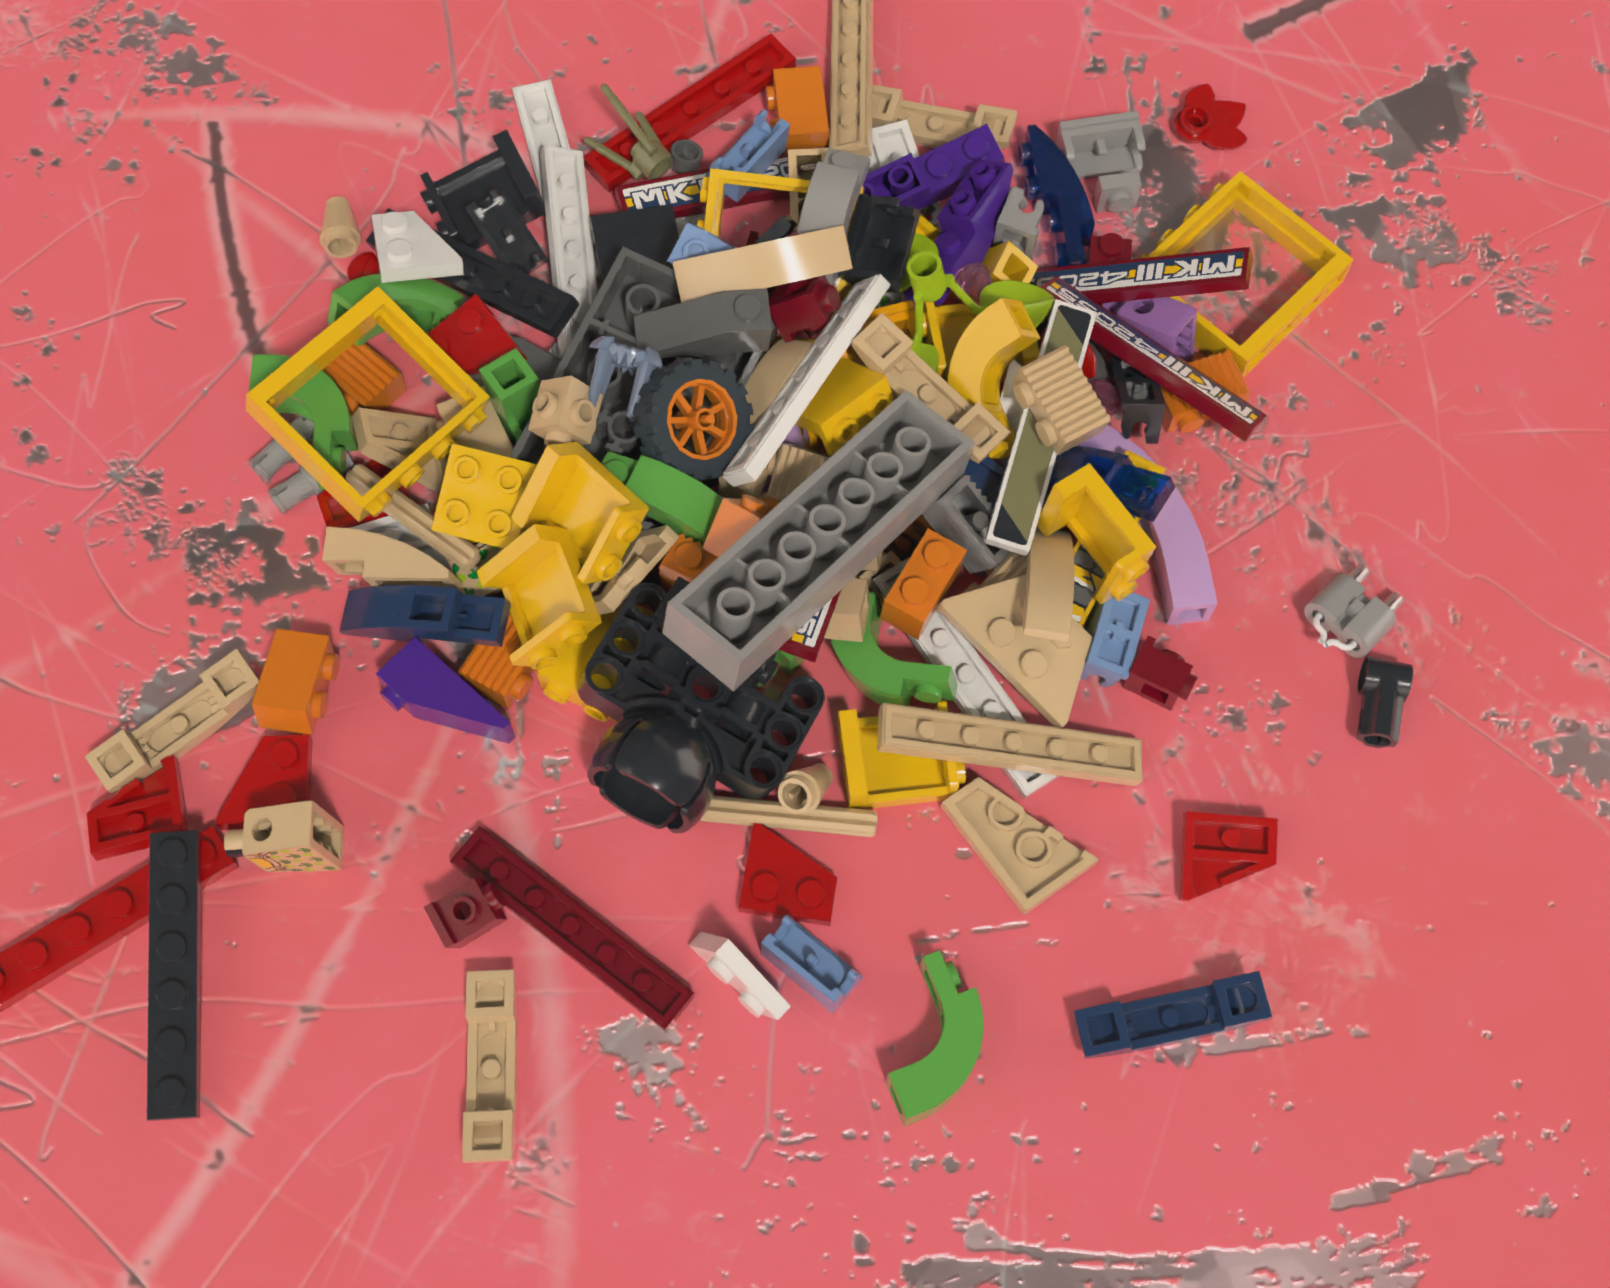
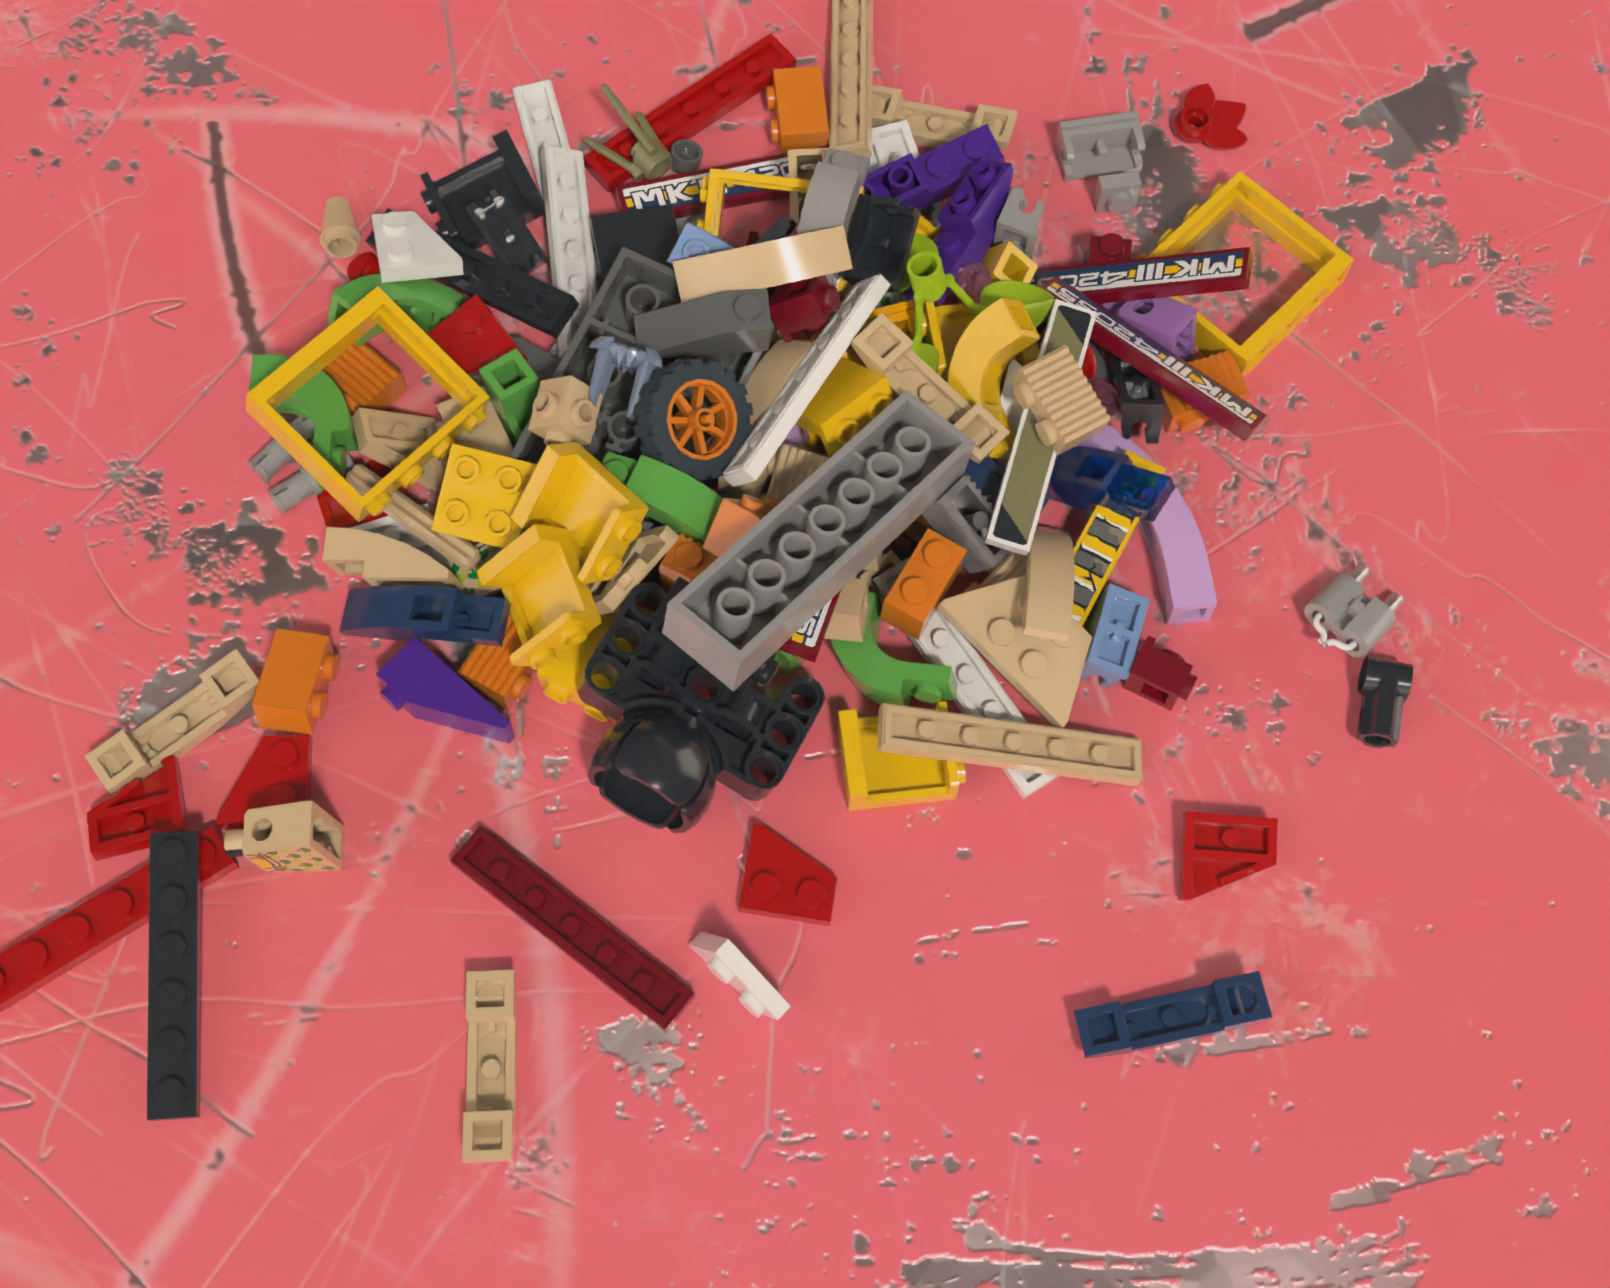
dark red brick [424,878,508,948] -> none
tan axle [700,795,878,837] -> none
medium blue hinge [705,109,790,202] -> none
medium blue hinge [761,915,863,1014] -> none
tan cone [778,763,833,814] -> none
bright green arch [886,950,984,1127] -> none
tan wing [941,777,1099,915] -> none
clear blue slope [1018,125,1095,267] -> none
yellow panel [1037,463,1156,605] -> none

